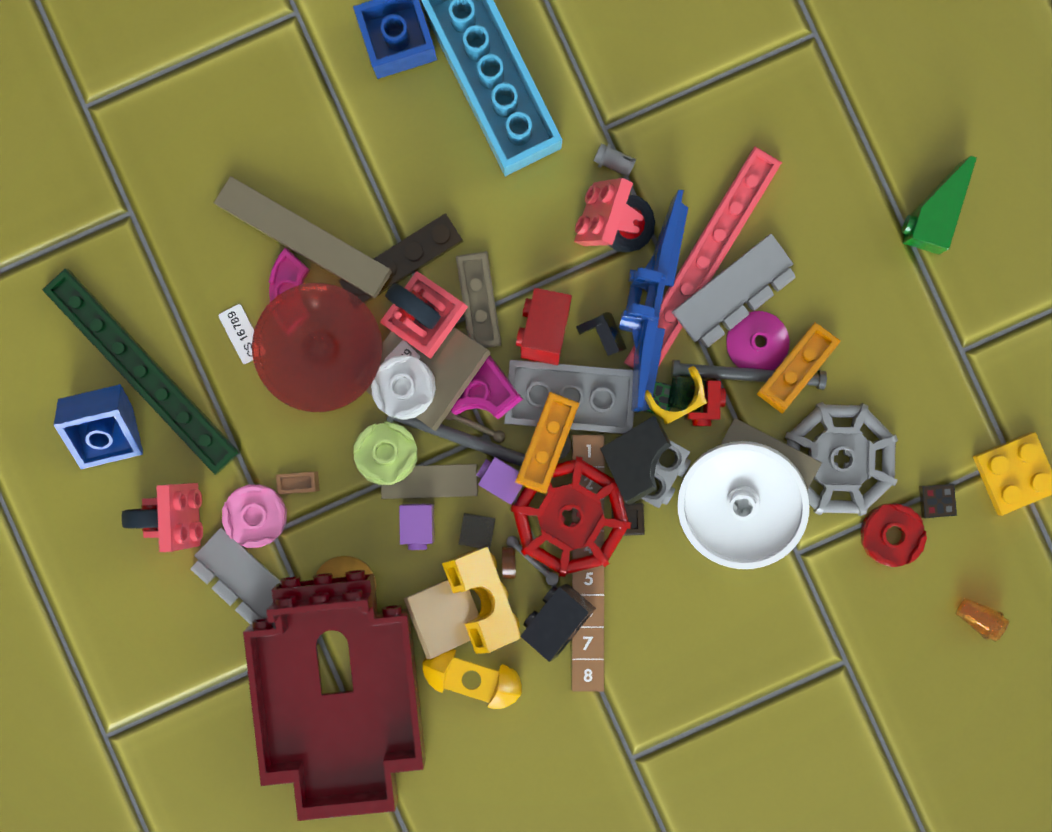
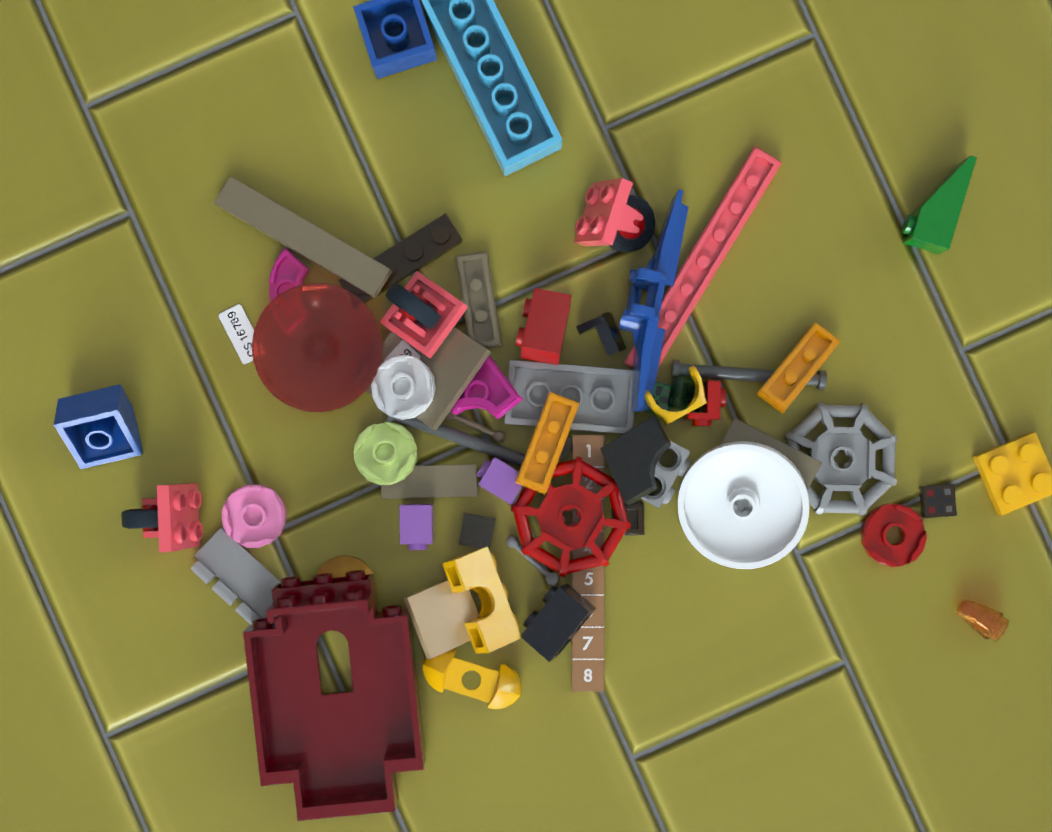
dark green tile [42,268,240,475] -> none
medium nougat piece [276,471,320,494] -> none
reddish brown tile [502,547,516,579] -> none
light grey pin [593,143,636,178] -> none
light grey windscreen [672,234,796,348] -> none
dark pink dish [726,311,790,370] -> none

